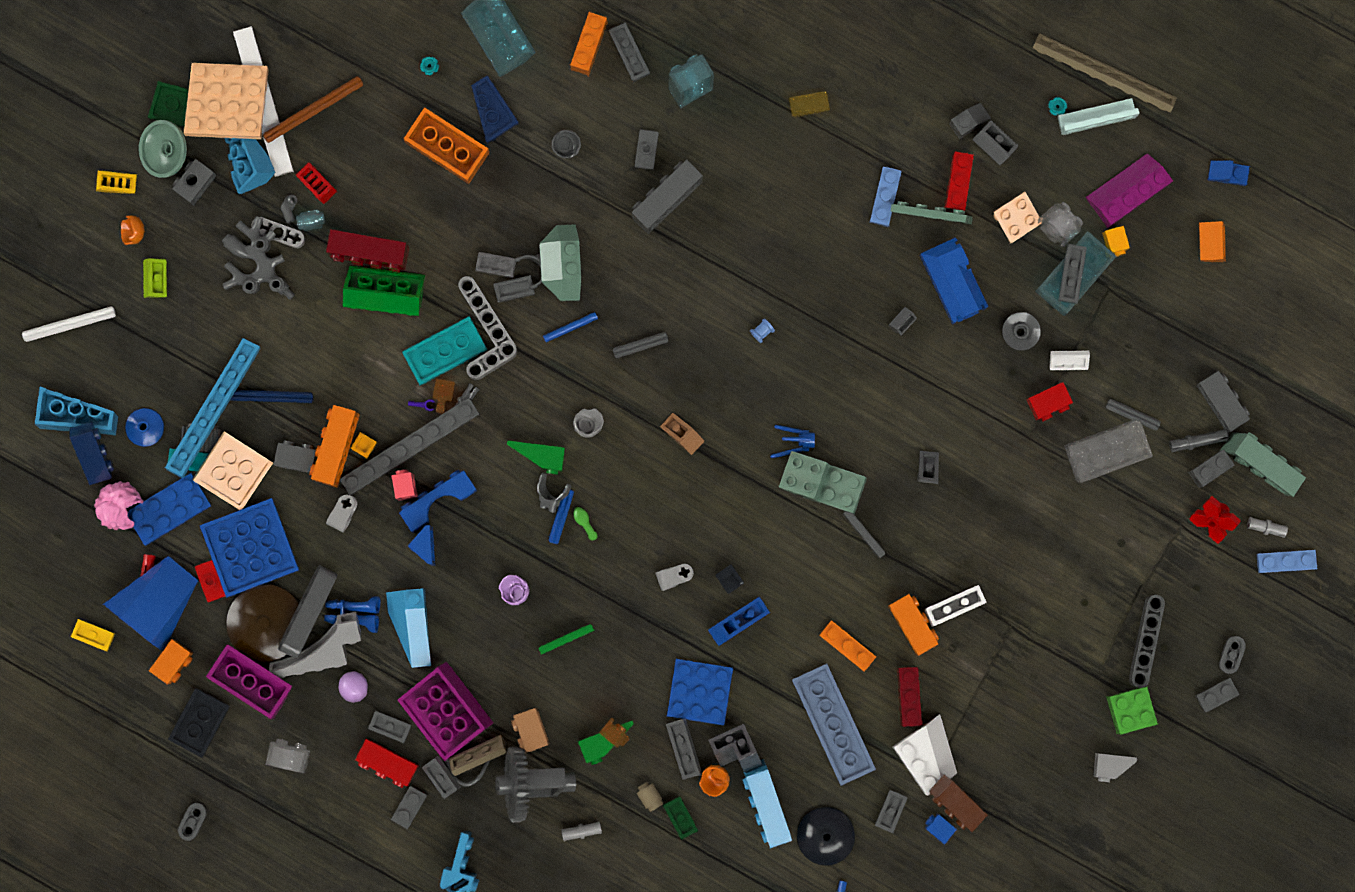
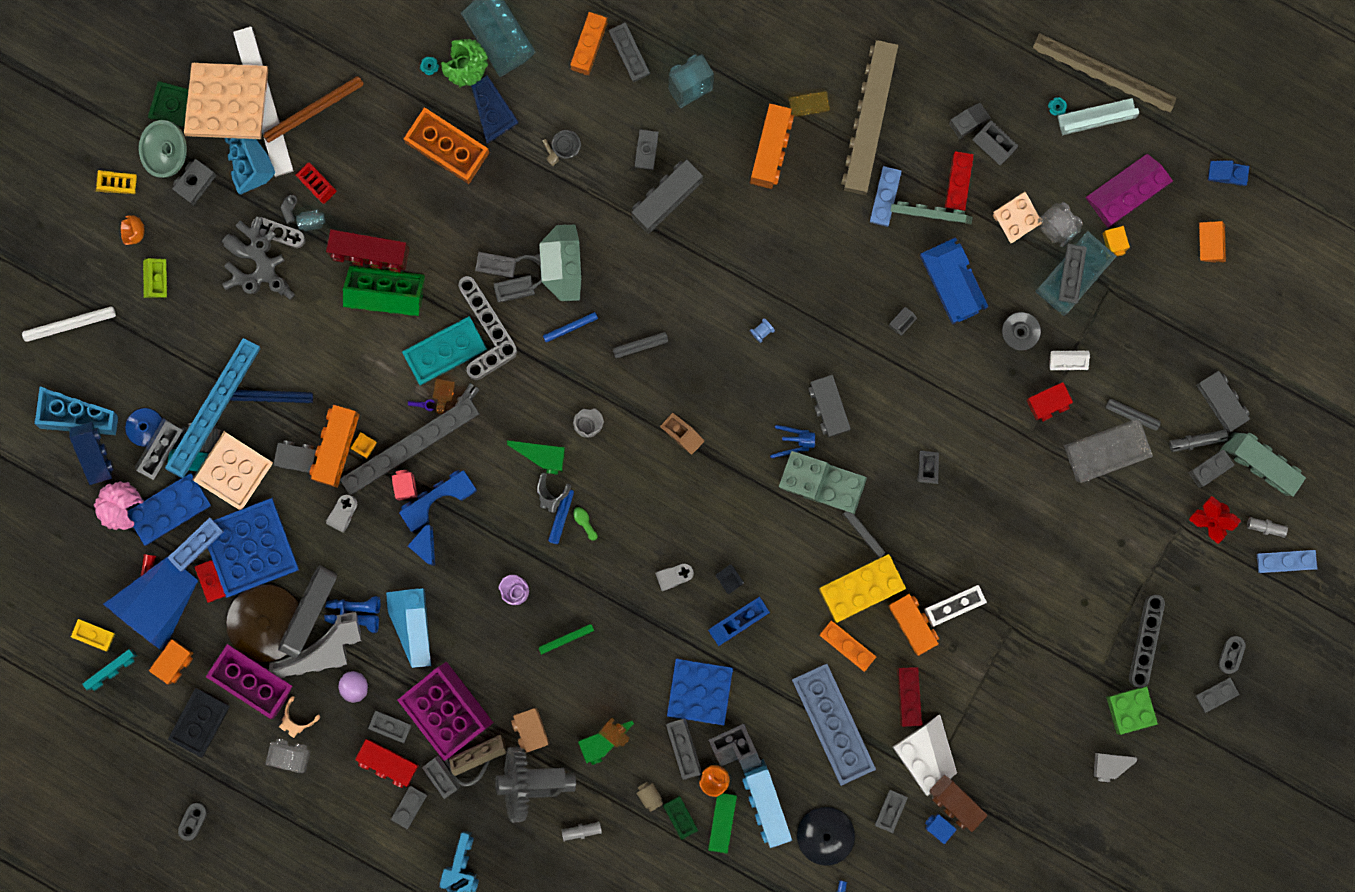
none -> teal plate [82,649,137,691]
none -> dark grey brick [135,418,183,480]
none -> medium blue plate [168,518,224,572]
none -> light nougat helmet [279,696,320,738]
none -> bright green hair [441,39,488,88]
none -> dark tan hand [542,139,559,166]
none -> green tile [708,793,737,853]
none -> orange brick [750,104,794,189]
none -> dark grey brick [808,375,851,438]
none -> yellow brick [819,554,906,623]
none -> dark tan brick [841,40,898,195]

